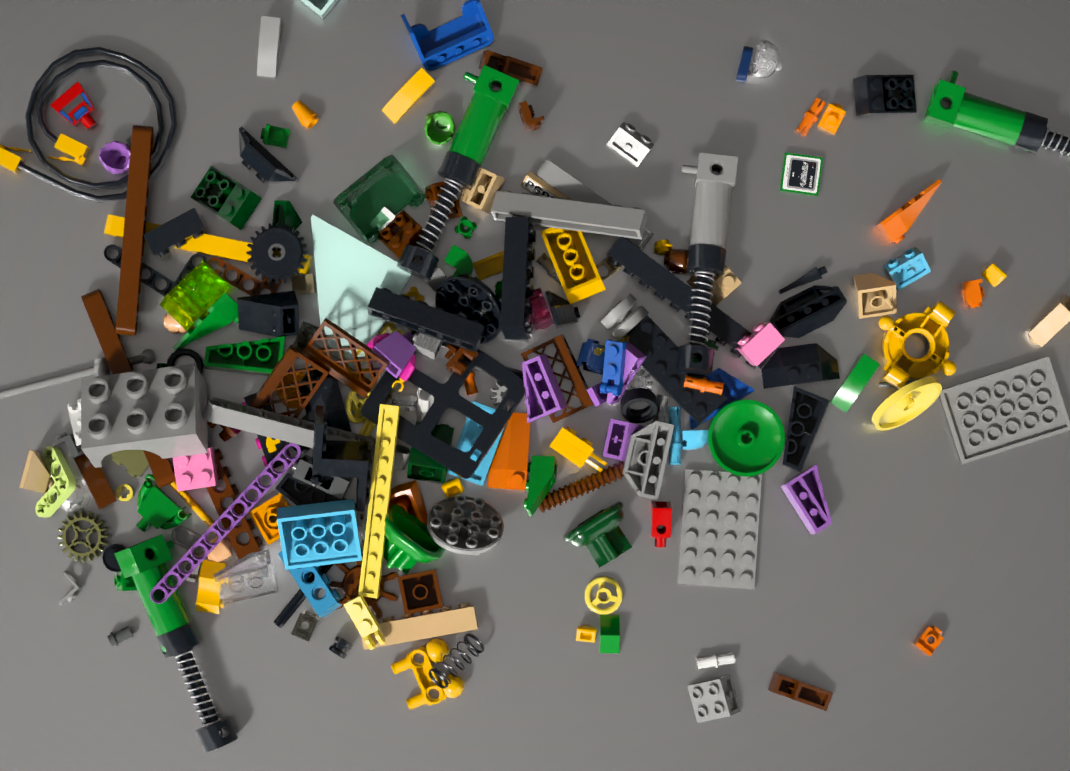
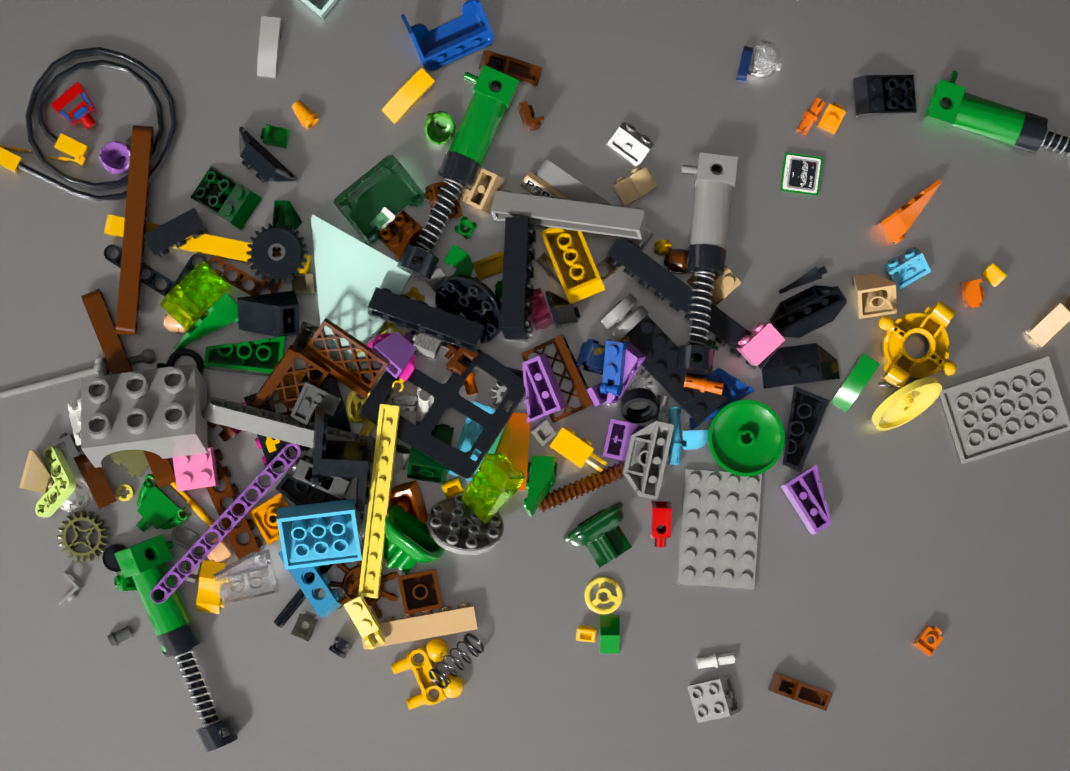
none -> dark grey plate [290,381,341,425]
none -> clear neon green slope [461,453,525,523]
none -> light grey plate [529,419,557,446]
none -> tan brick [613,166,658,207]

